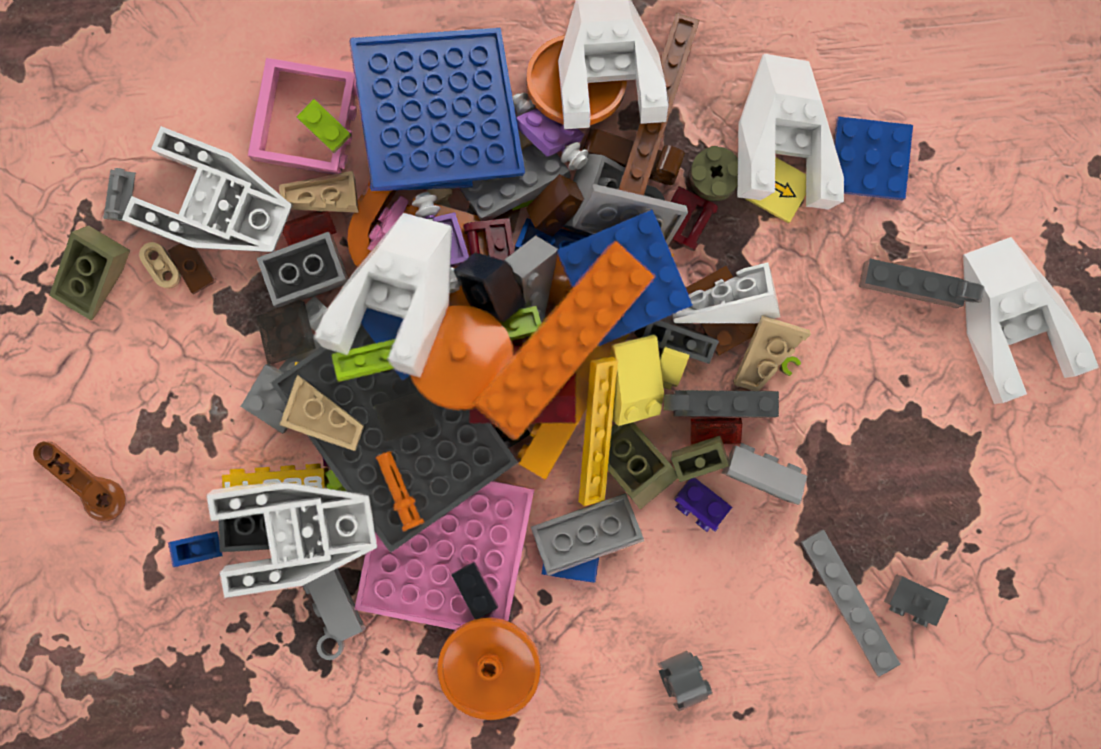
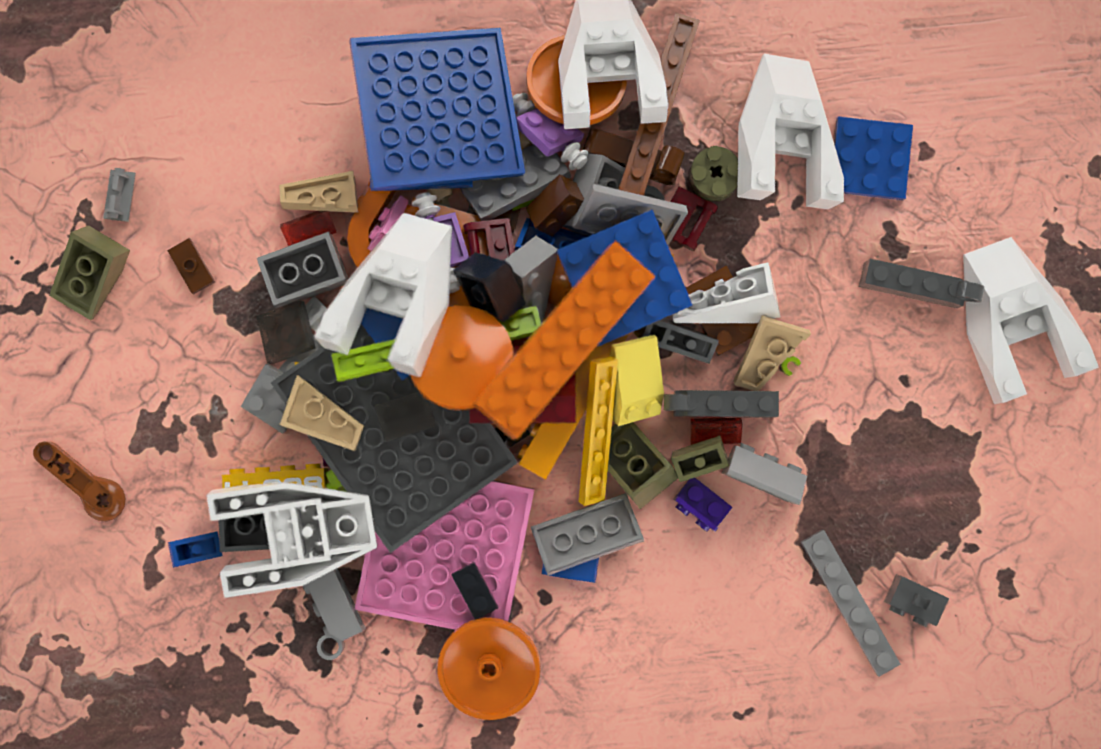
white wedge [122,126,293,252] -> none
tan plate [139,242,181,289] -> none
bright pink window [248,58,357,175] -> none
lime plate [296,99,352,153] -> none
orange pin [376,451,425,531] -> none
dark grey brick [658,651,712,711] -> none
light yellow slope [659,347,689,390] -> none
light yellow tile [746,157,806,224] -> none

